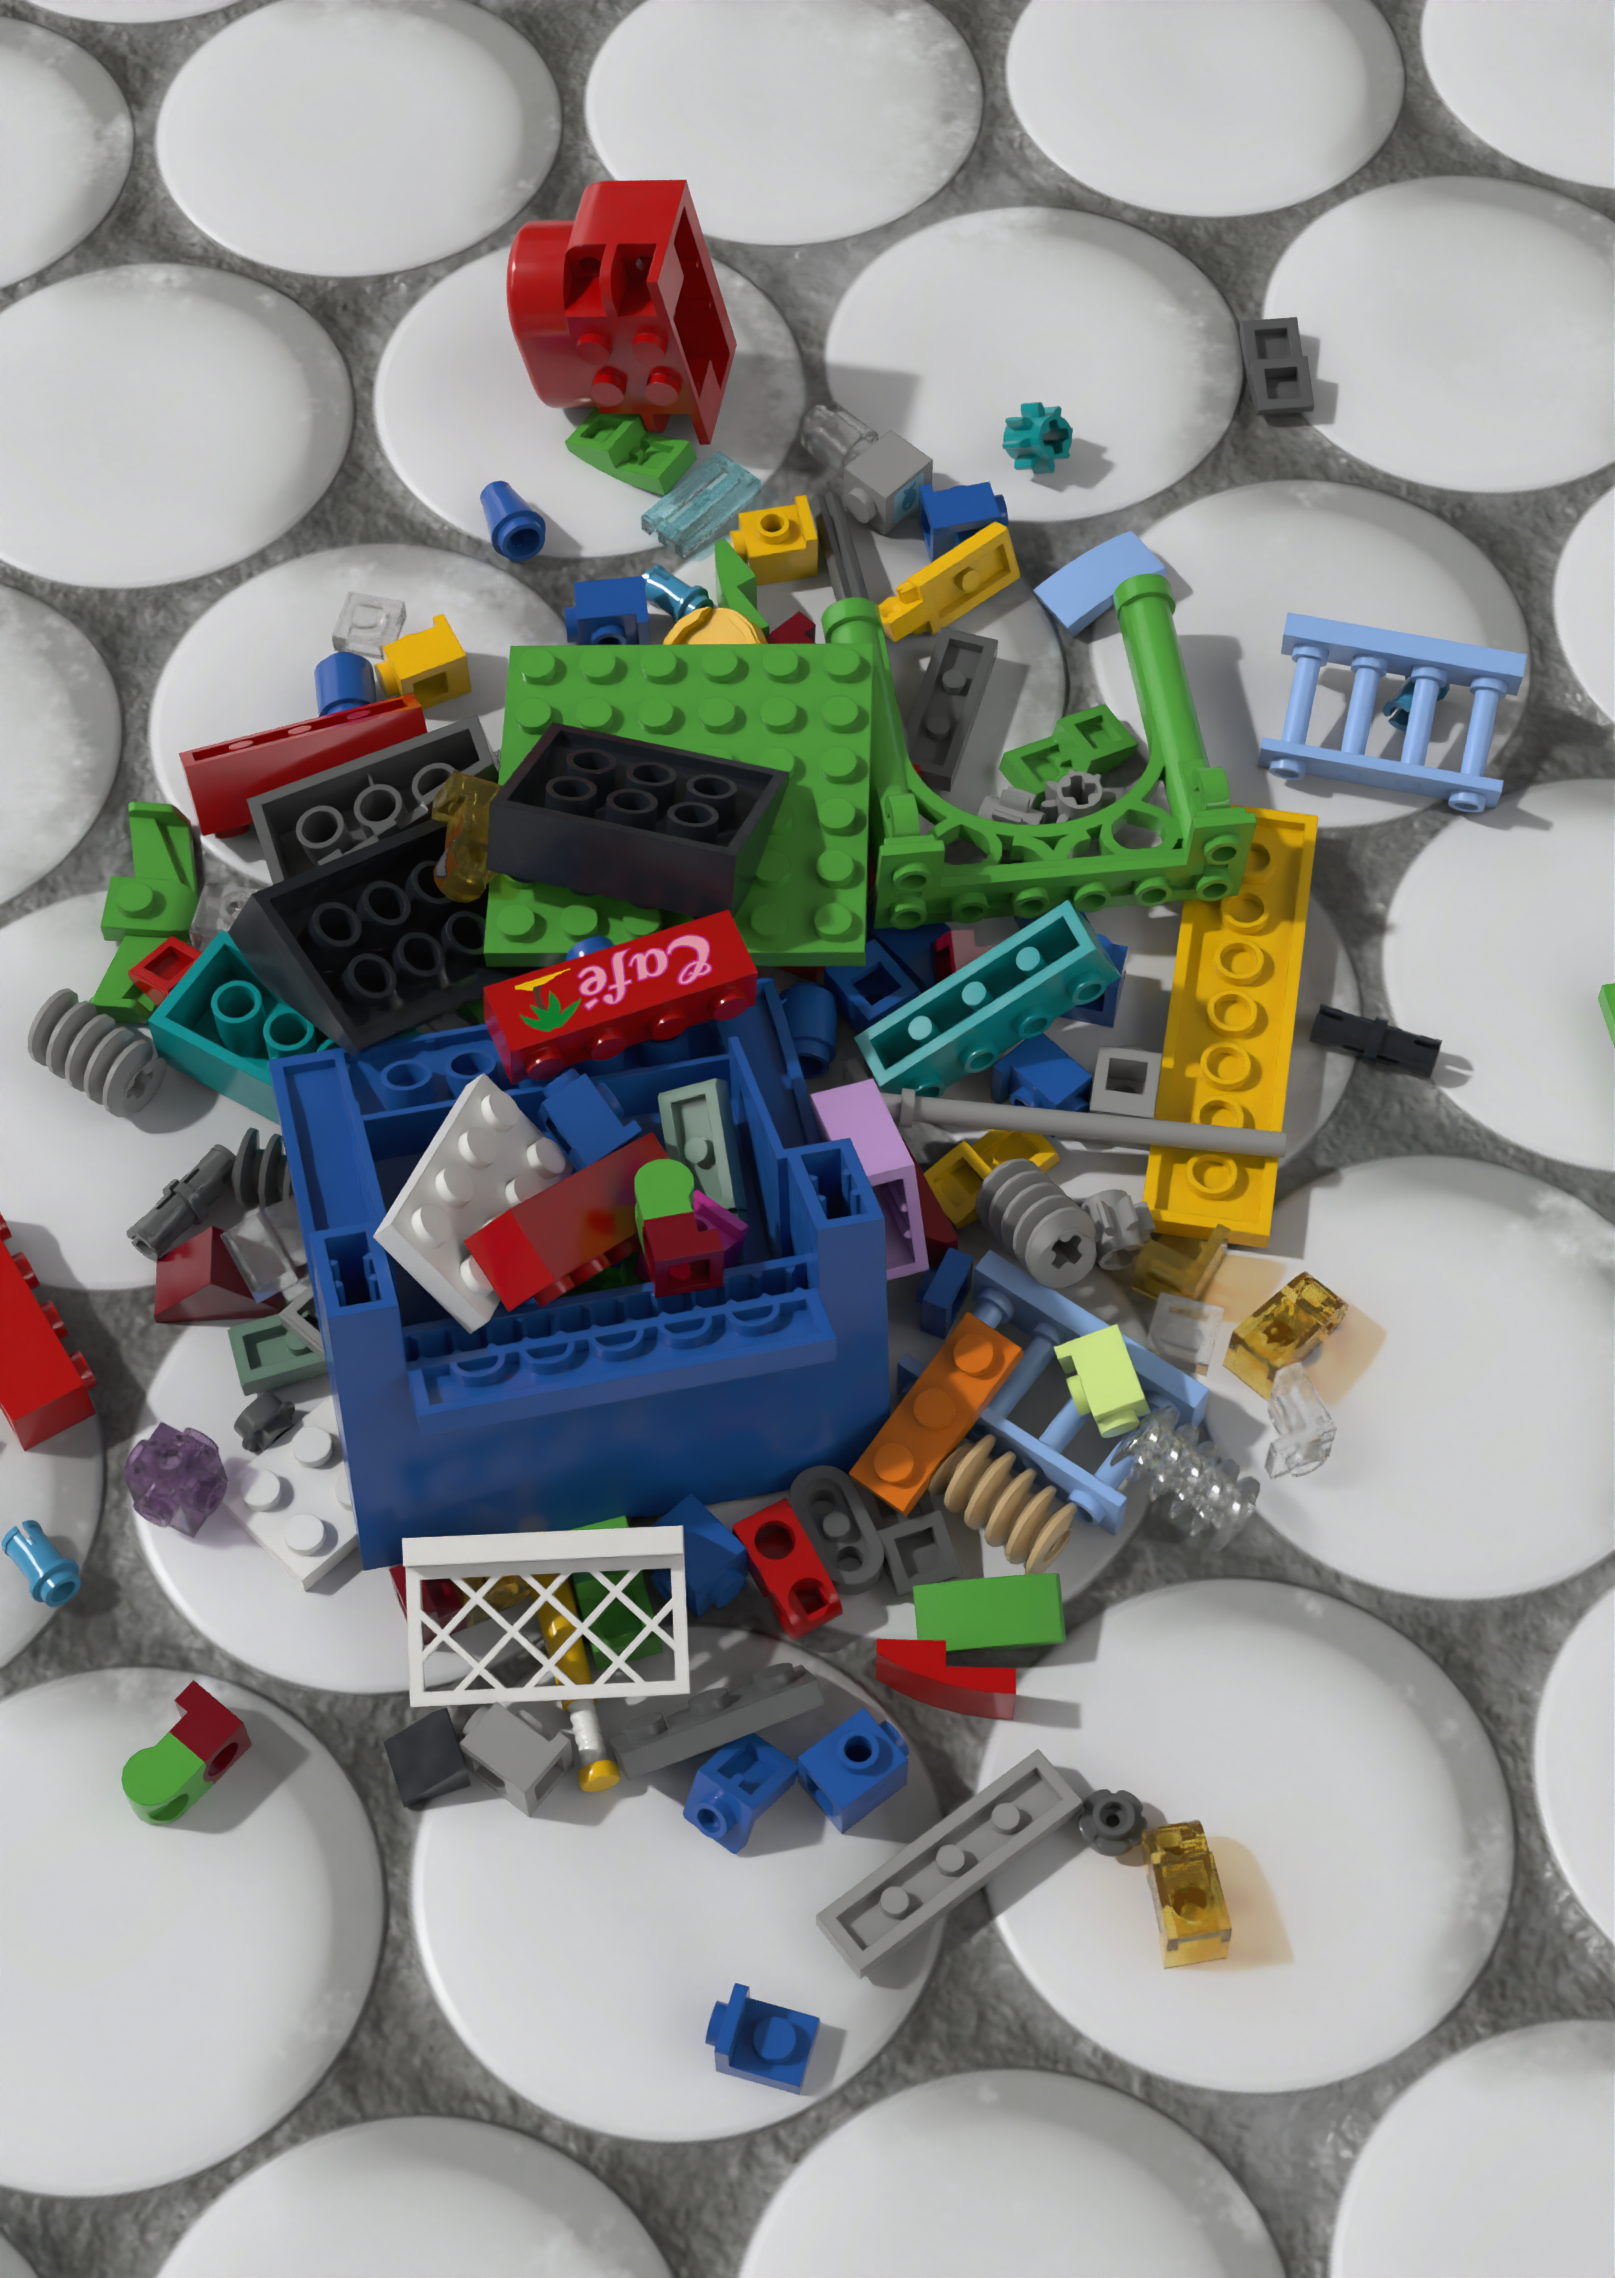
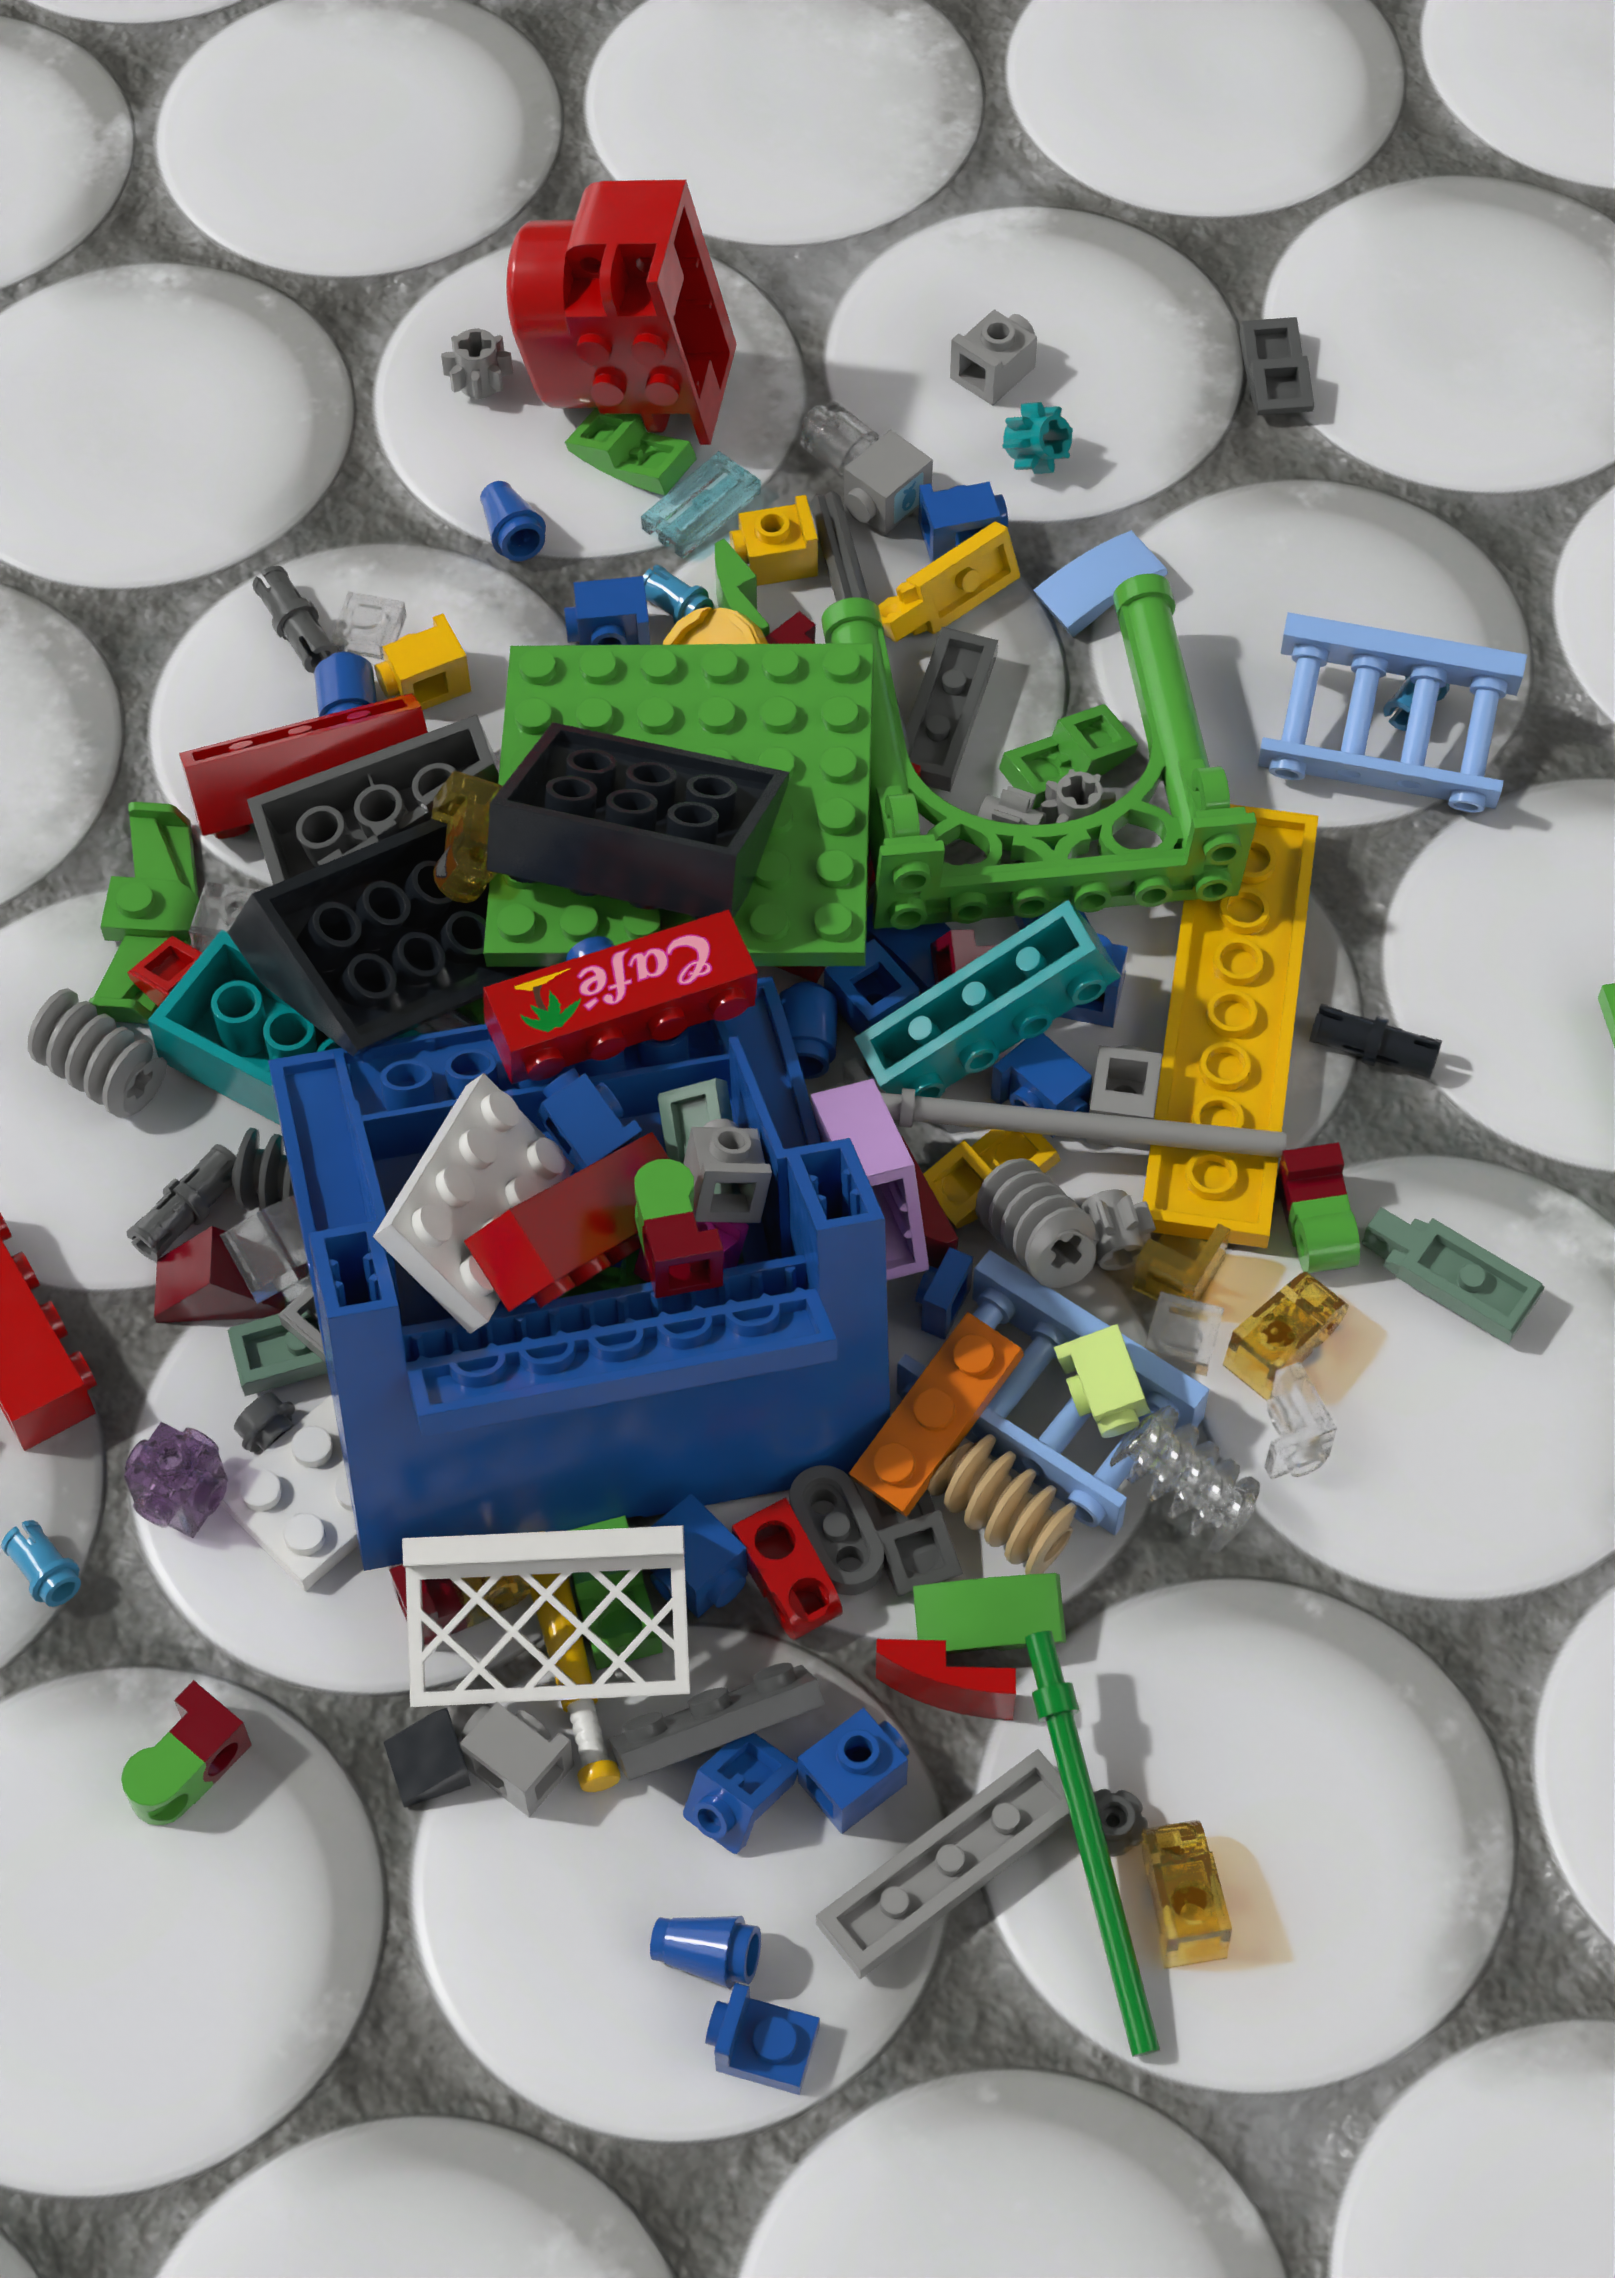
none -> dark grey pin [252,566,338,673]
none -> light grey gear [441,328,513,399]
none -> blue cone [650,1916,761,1989]
none -> light grey brick [683,1119,772,1223]
none -> light grey brick [950,309,1037,406]
none -> green bar [1025,1631,1160,2057]
none -> leg [1276,1142,1360,1274]
none -> sand green hinge [1362,1207,1545,1345]

